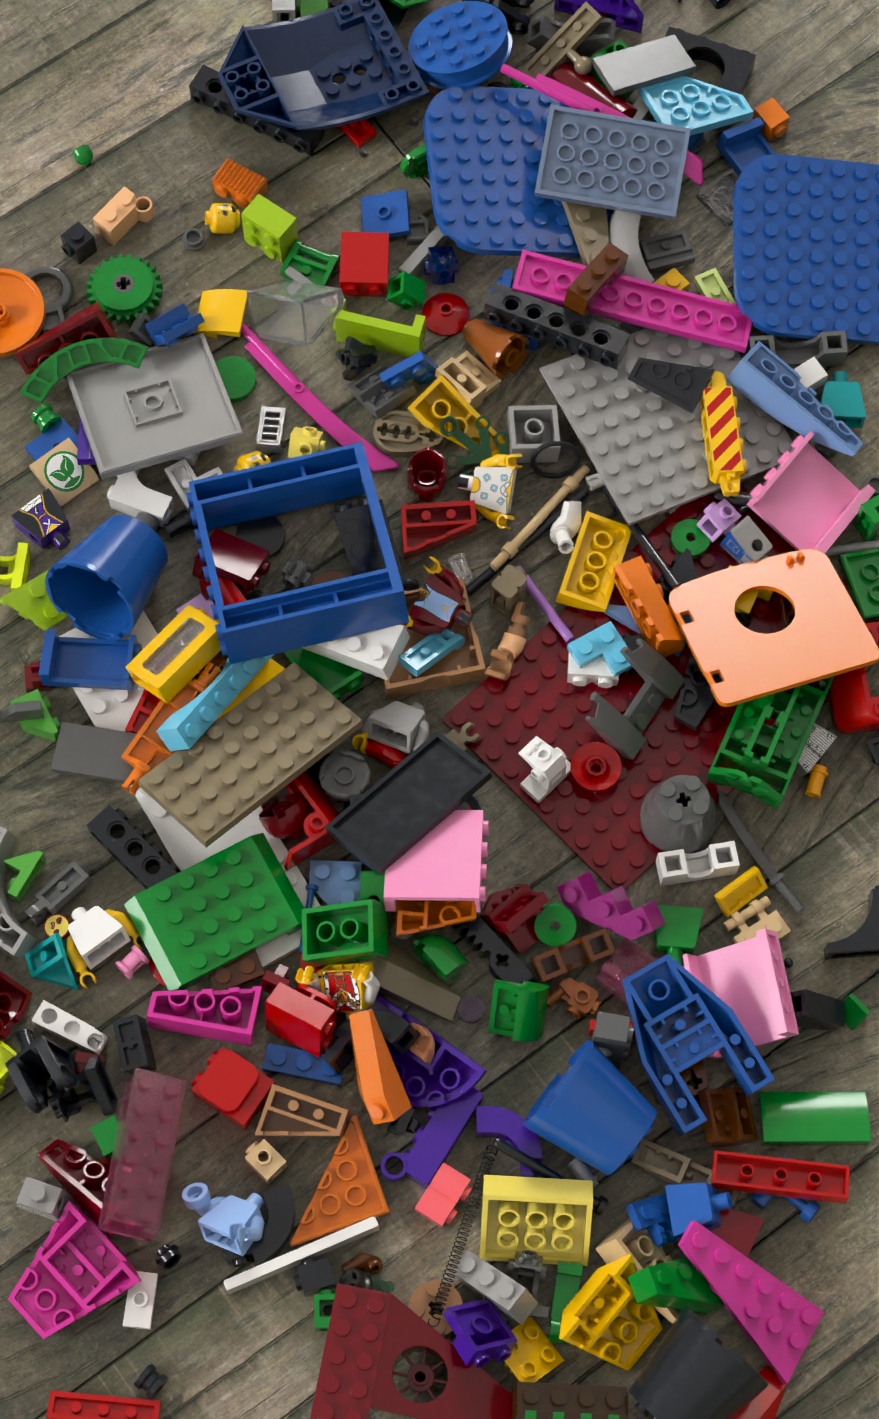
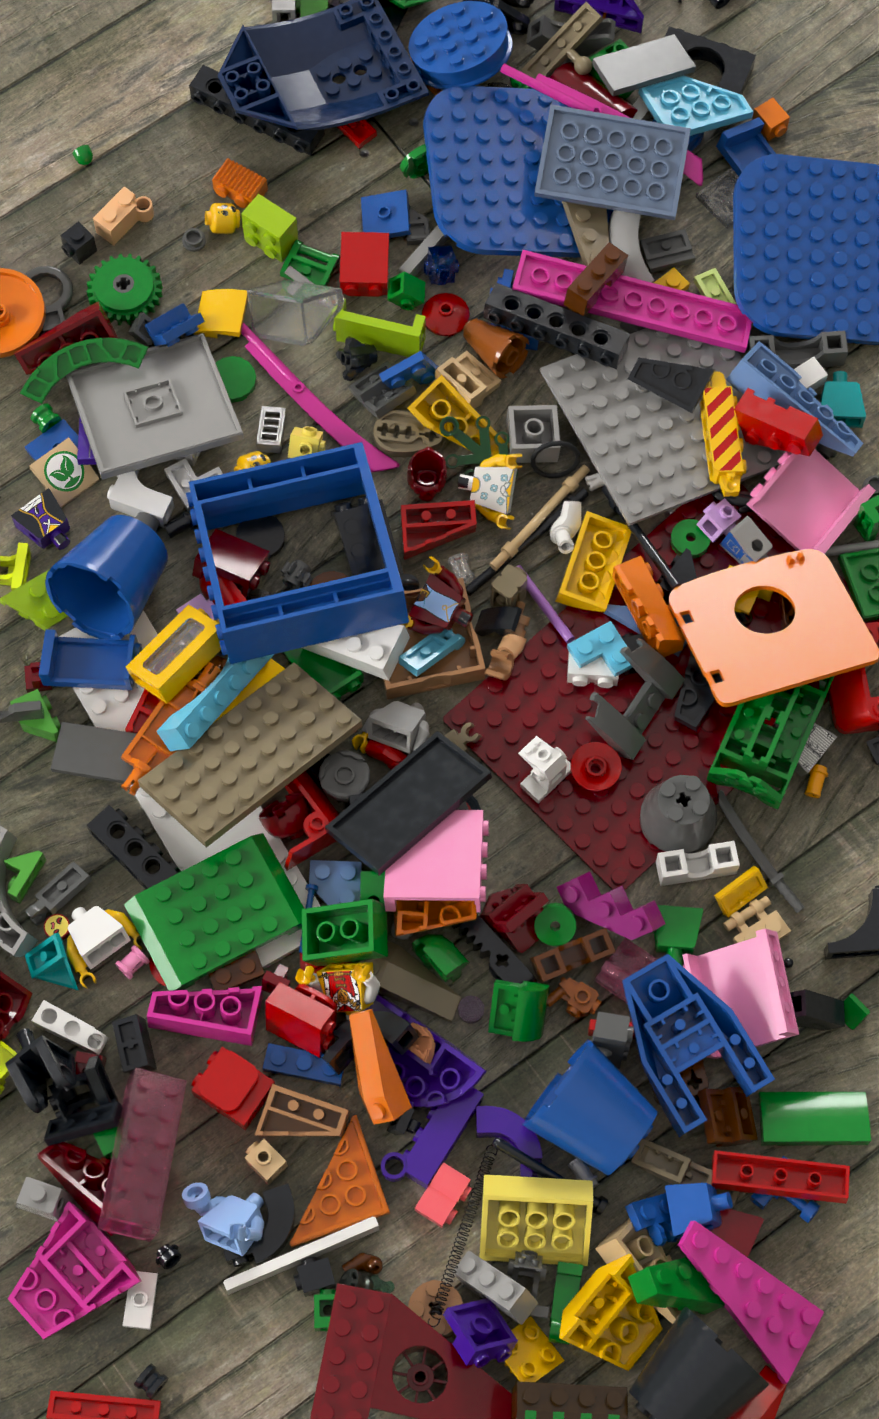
none -> black tile [44,1101,123,1146]
none -> black slope [474,606,522,636]
none -> red wedge [734,388,823,456]

